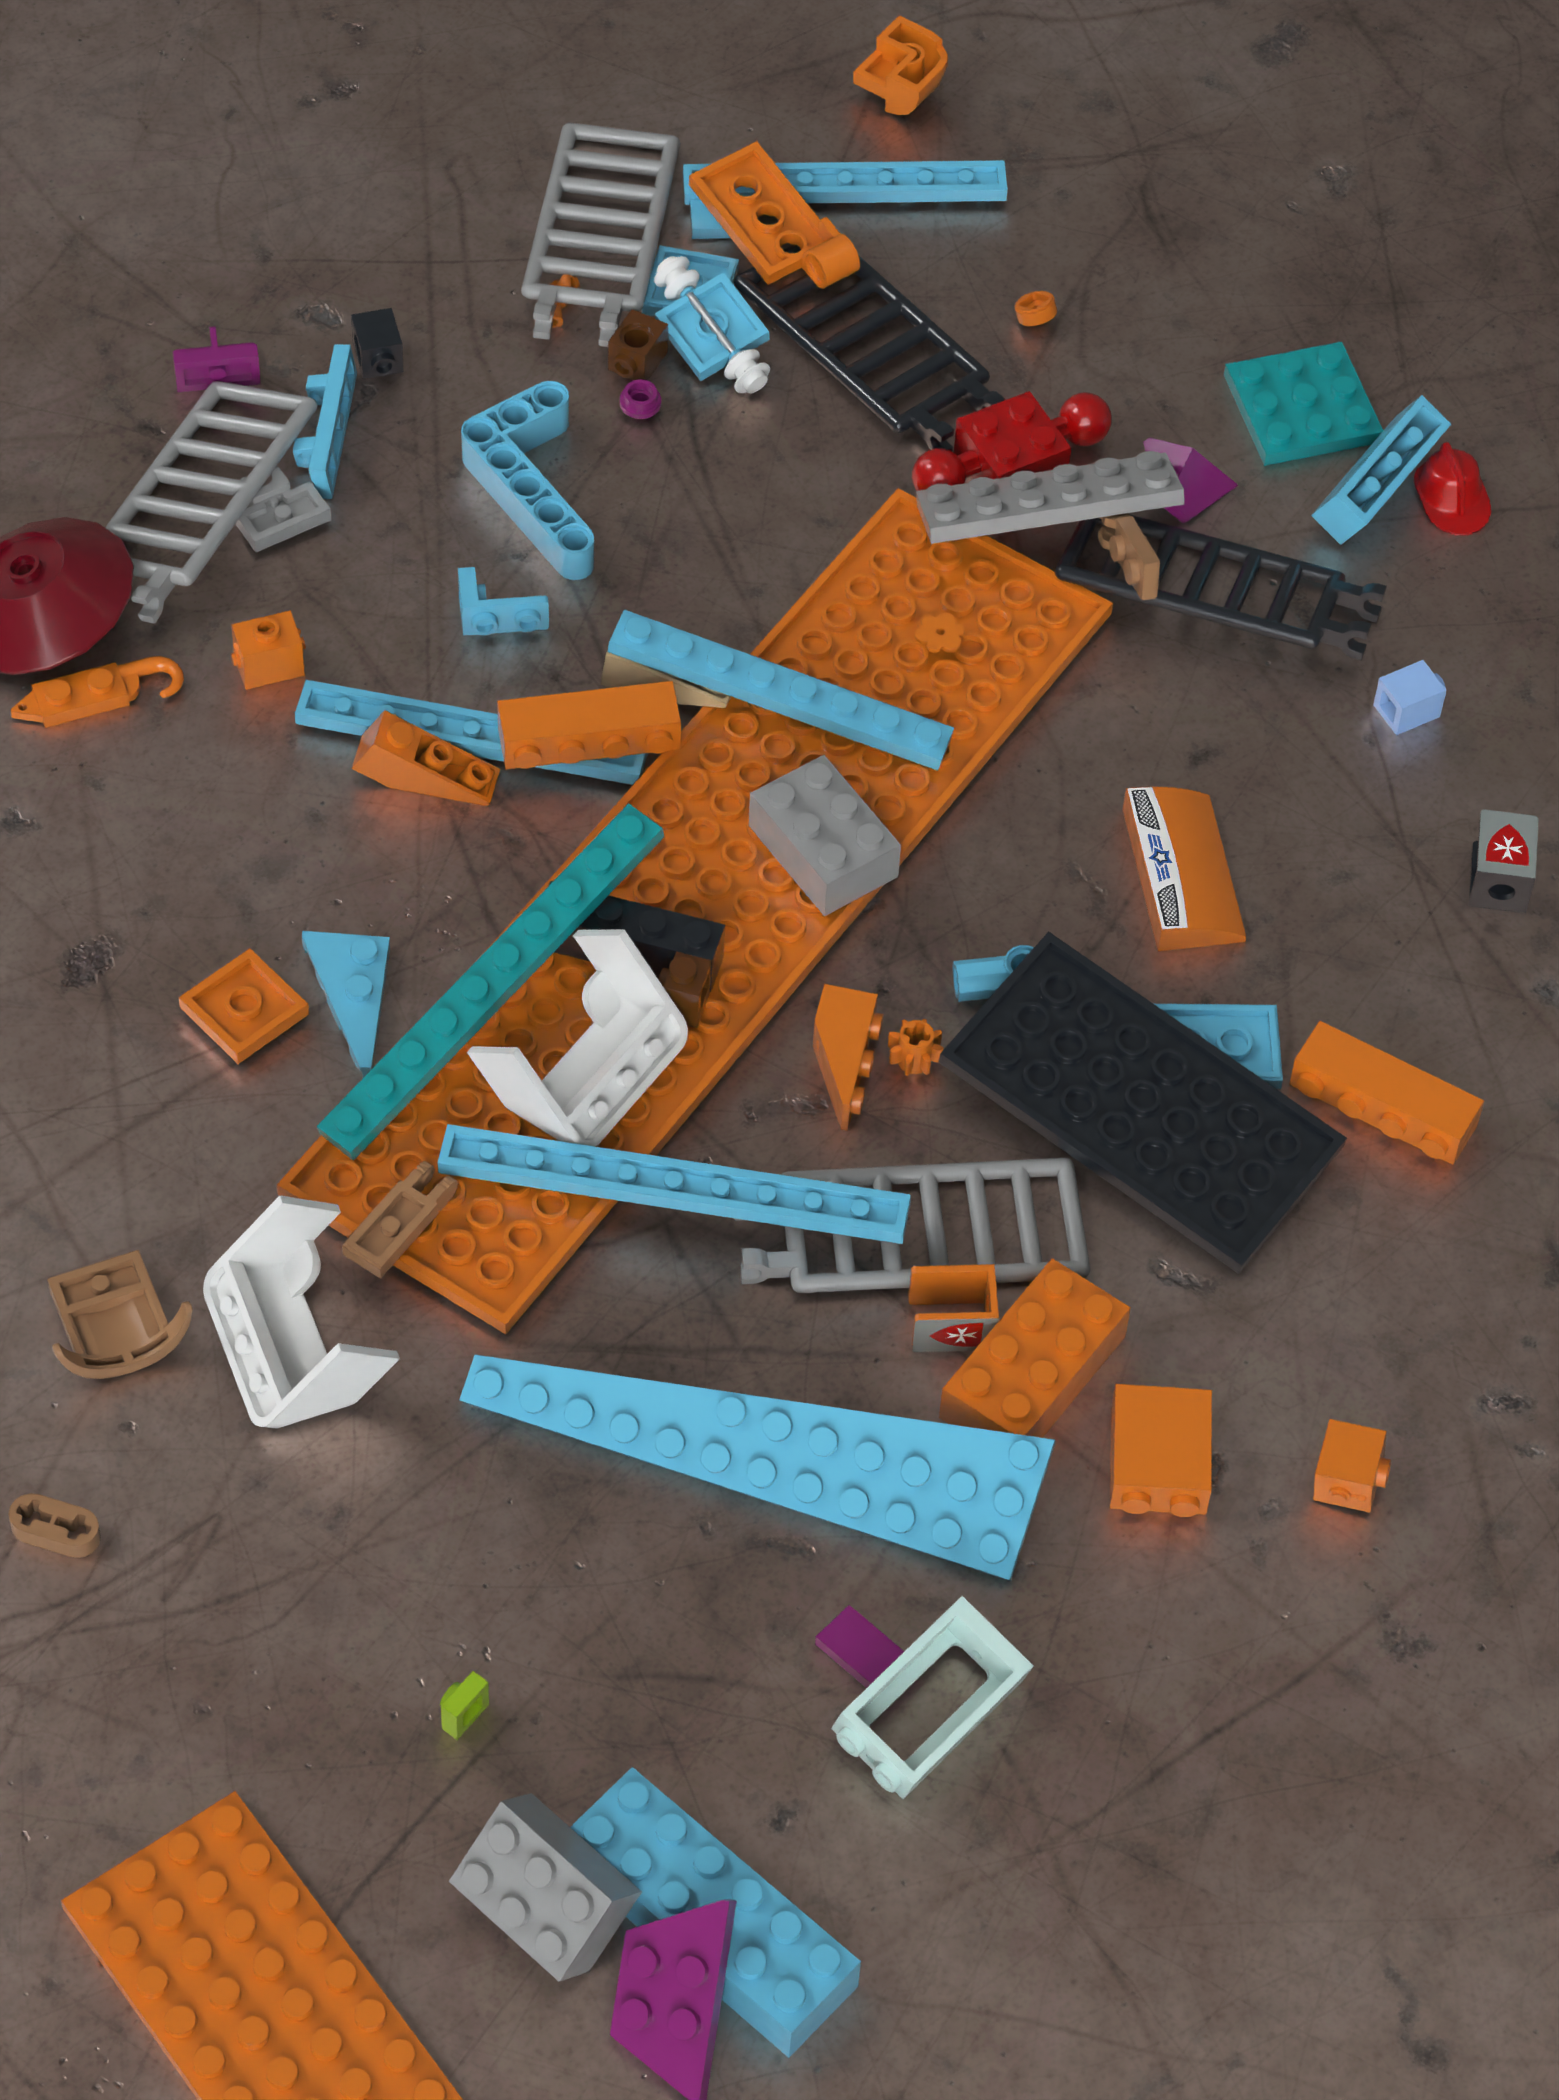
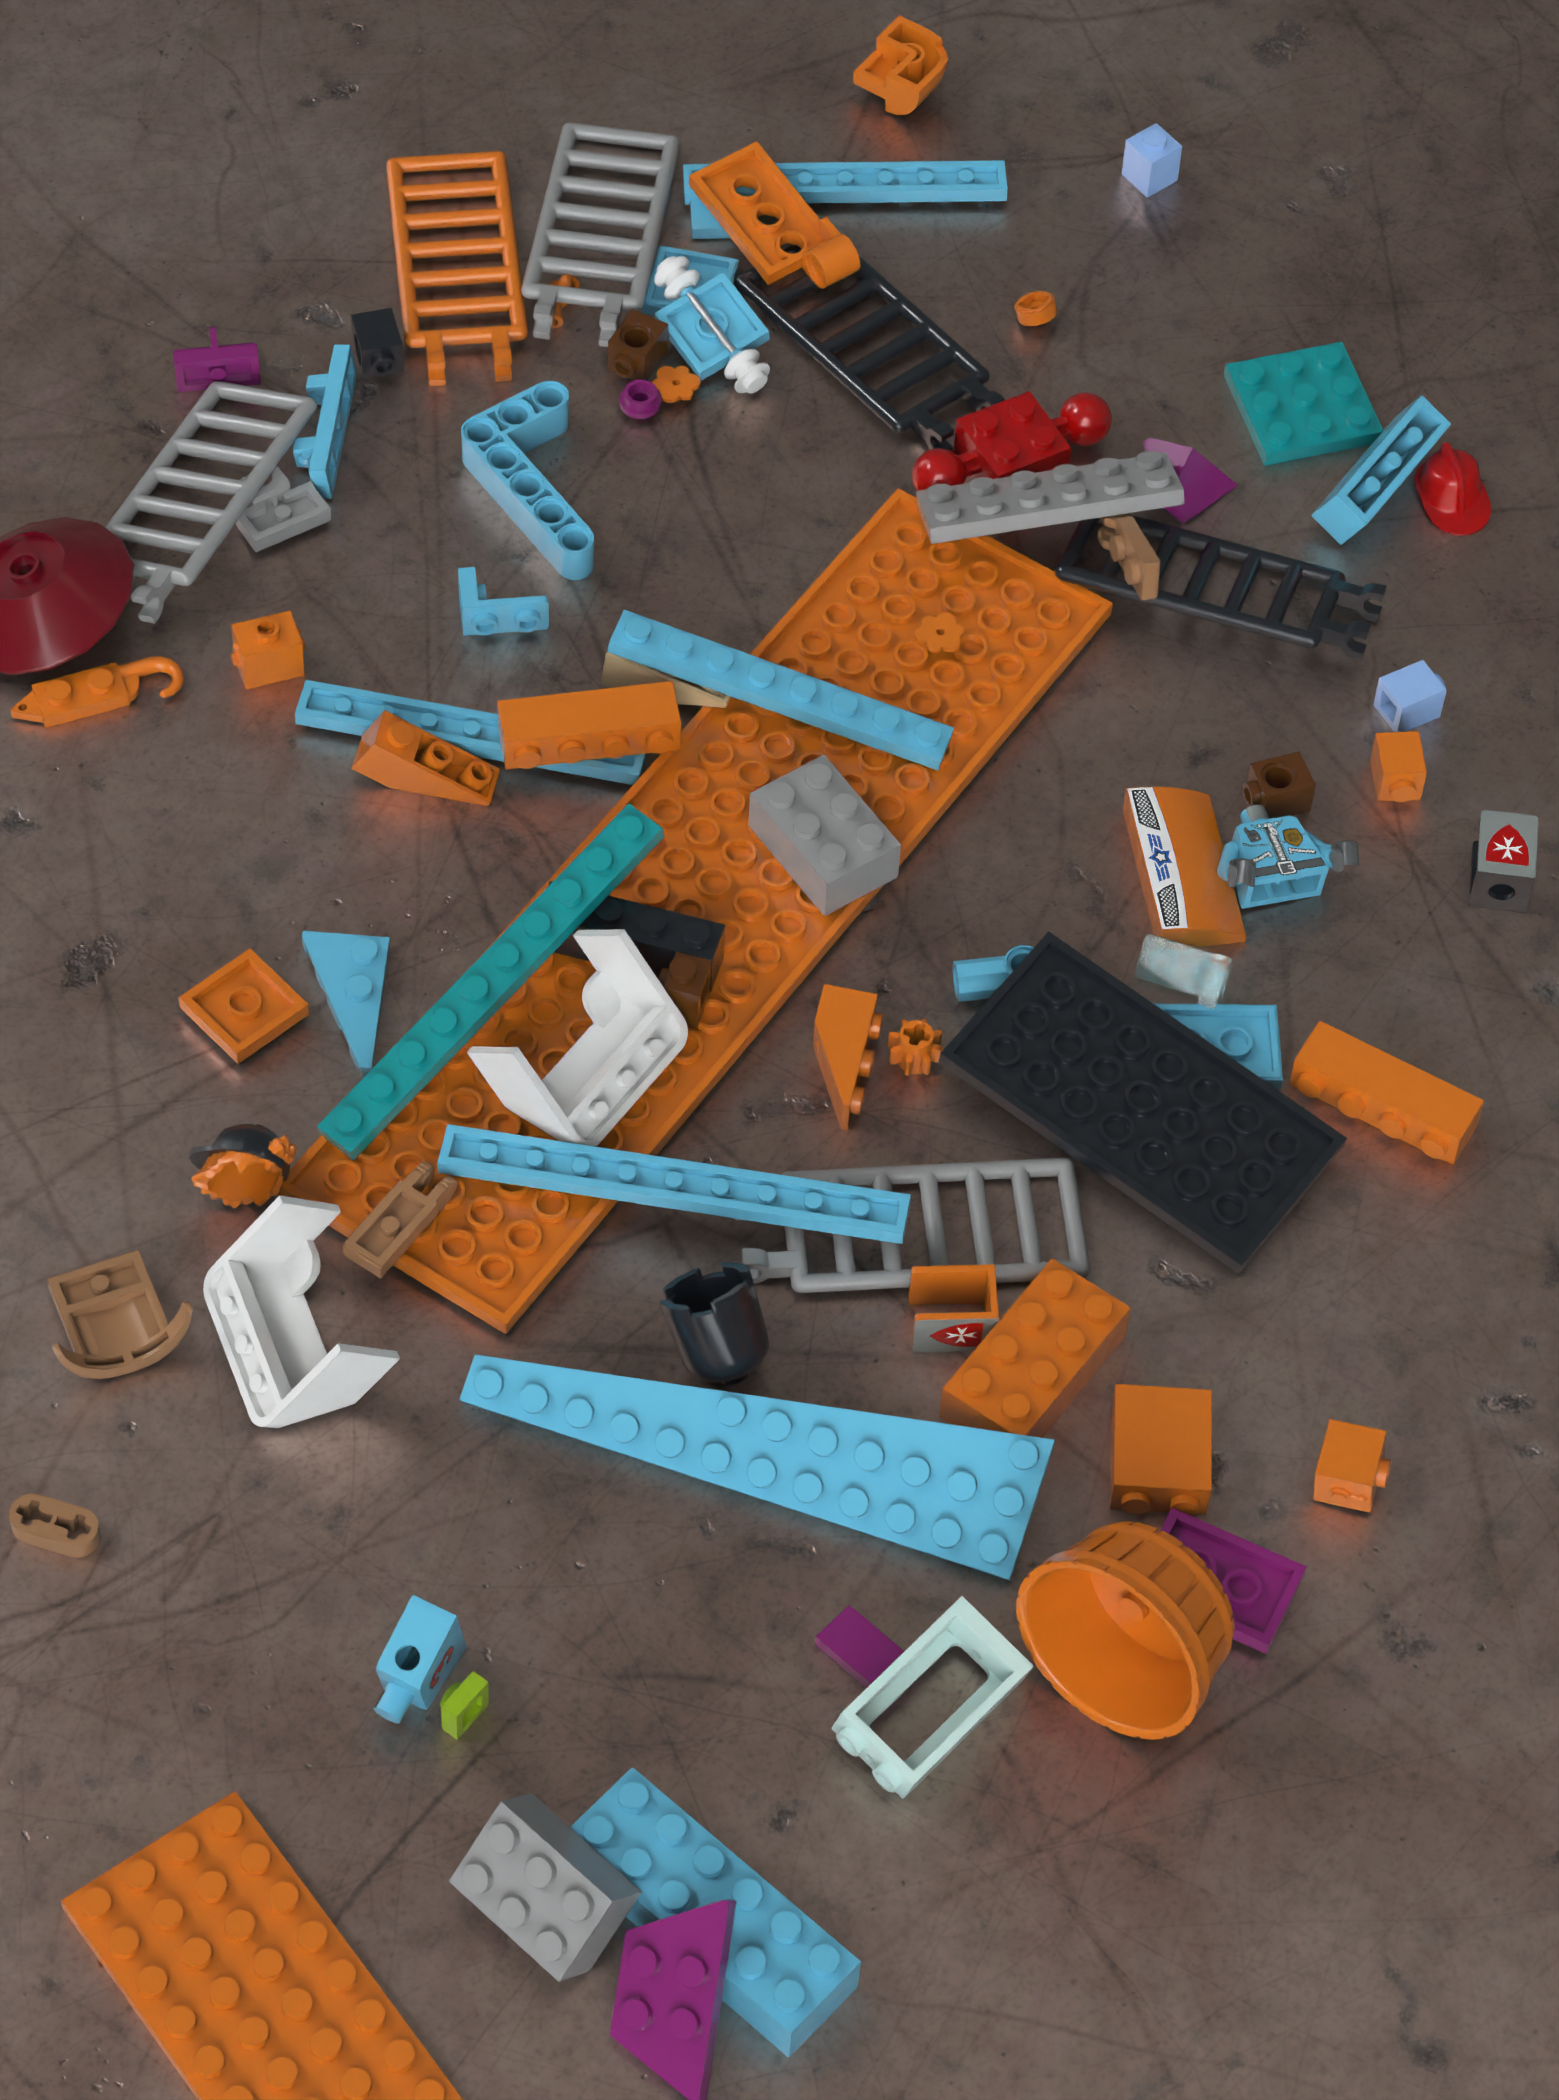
none -> orange hair [189,1124,297,1208]
none -> medium azure torso [373,1595,467,1723]
none -> orange bar [386,151,528,387]
none -> orange plant [652,366,700,403]
none -> black cylinder [660,1262,769,1385]
none -> orange piece [1016,1521,1235,1740]
none -> light blue brick [1121,123,1183,198]
none -> clear light blue bracket [1135,934,1234,1009]
none -> magenta plate [1160,1508,1307,1654]
none -> torso [1217,805,1360,909]
none -> reddish brown brick [1243,751,1316,819]
none -> orange brick [1370,731,1427,802]

